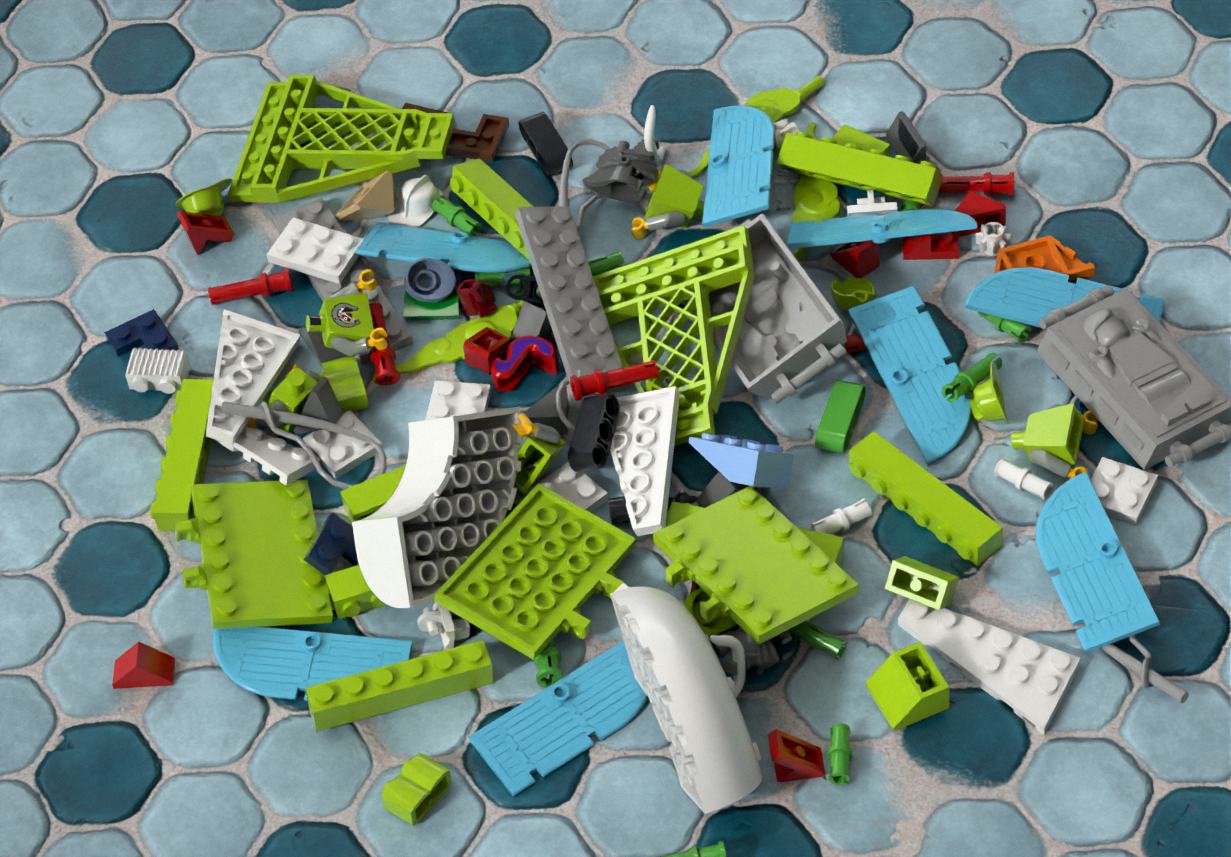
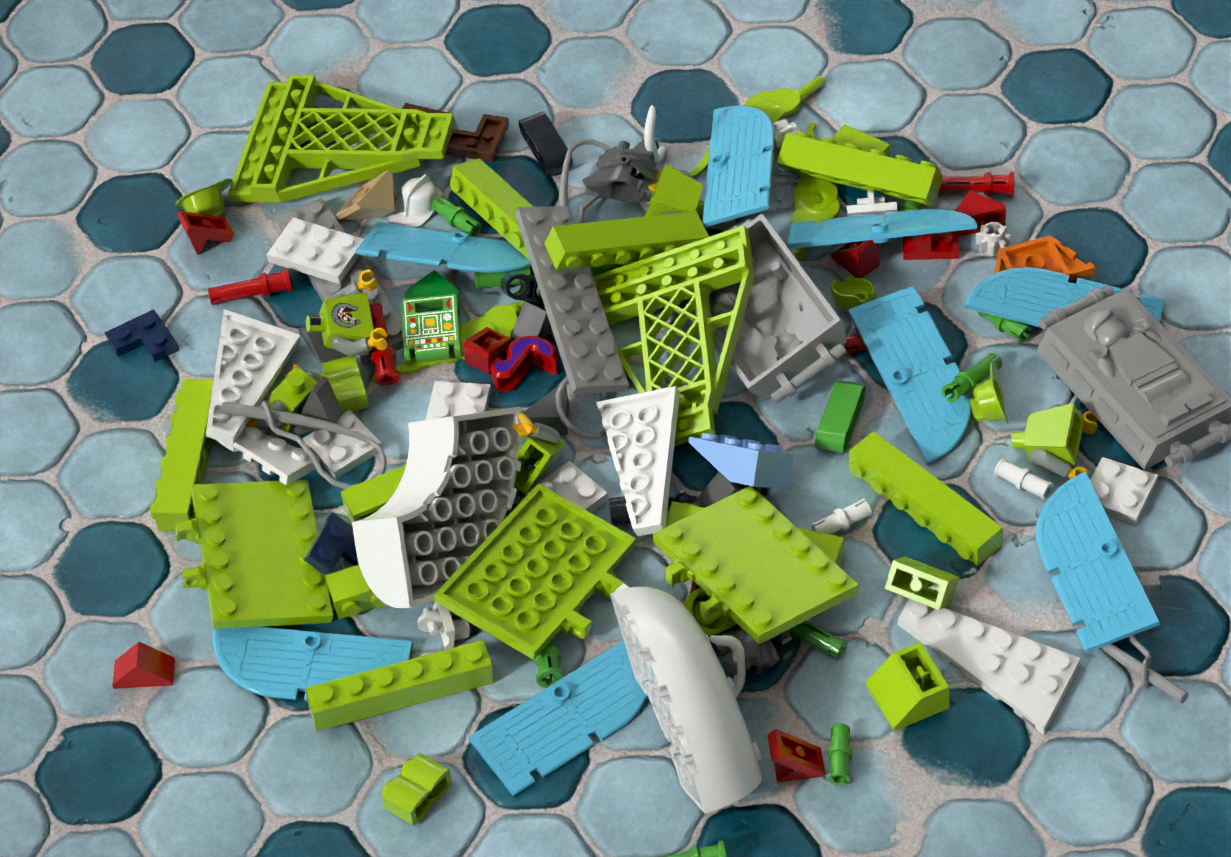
white brick [125,348,191,394] -> none
sand blue hat [404,258,456,303] -> none
dark red piece [457,279,498,318] -> none
black beam [568,394,620,472] -> none
red pin [570,360,659,401] -> none
dark grey slope [886,111,926,164] -> none
none -> bright green container [401,294,462,363]
none -> lime brick [544,211,709,270]

